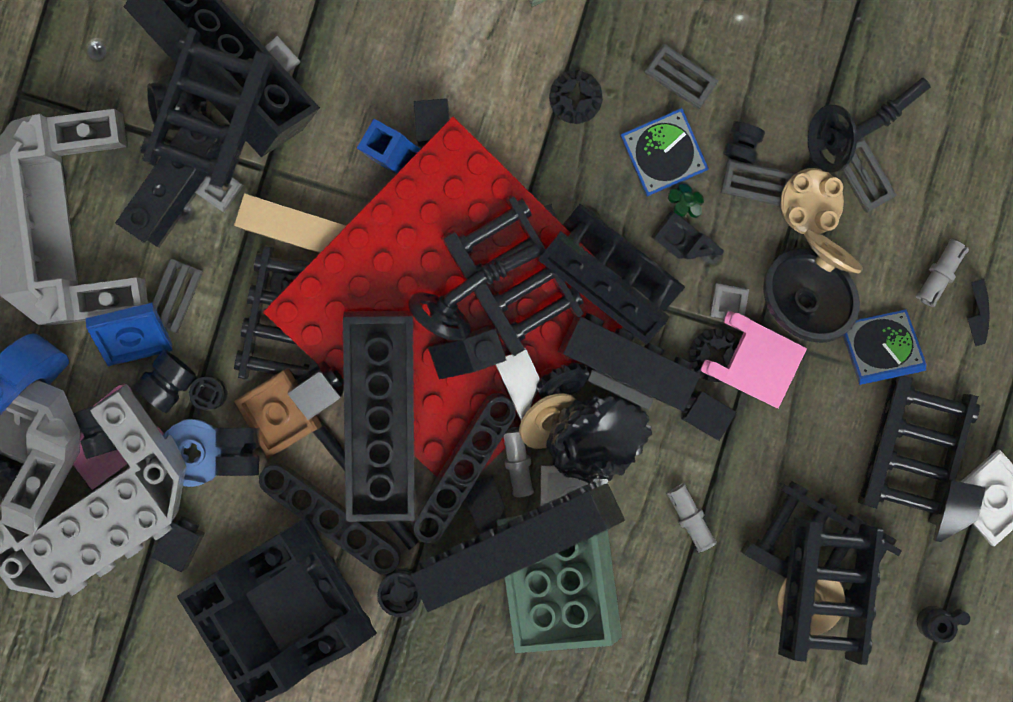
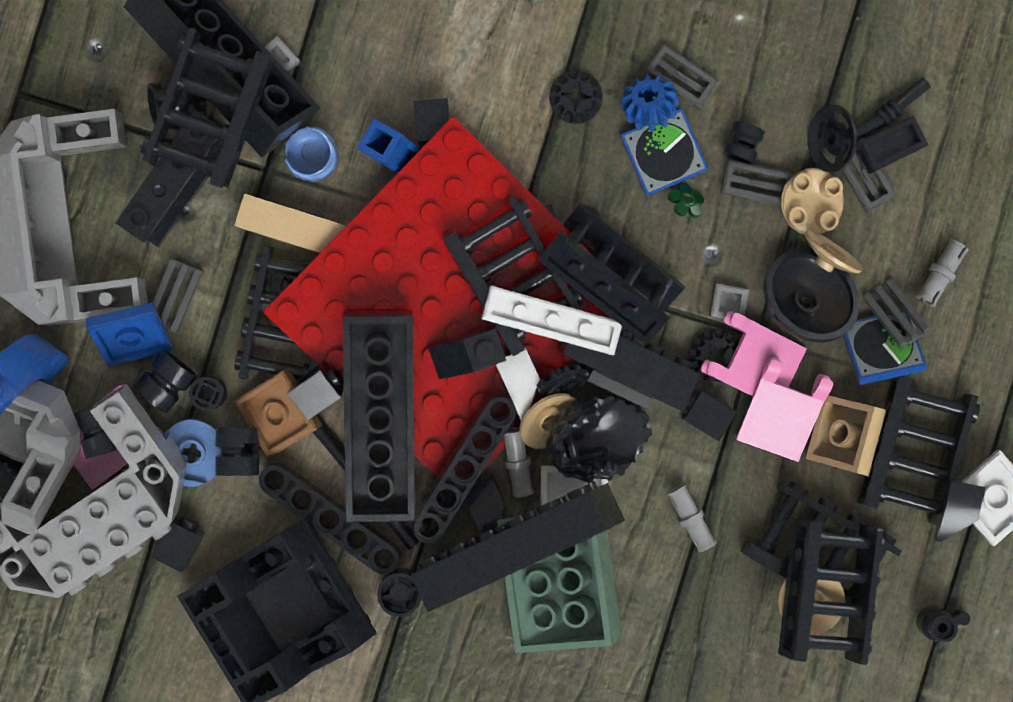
light grey tile [195,177,243,213] -> none
black dish [408,243,541,341] -> none
black slope [651,211,724,260] -> none
black slope [967,278,990,346] -> none
none -> medium blue hair [284,126,339,182]
none -> white tile [481,285,622,355]
none -> blue gear [621,73,679,133]
none -> bright pink flag [736,356,833,462]
none -> tan brick [806,395,886,476]
none -> black tile [856,115,928,174]
none -> dark grey tile [863,278,930,349]

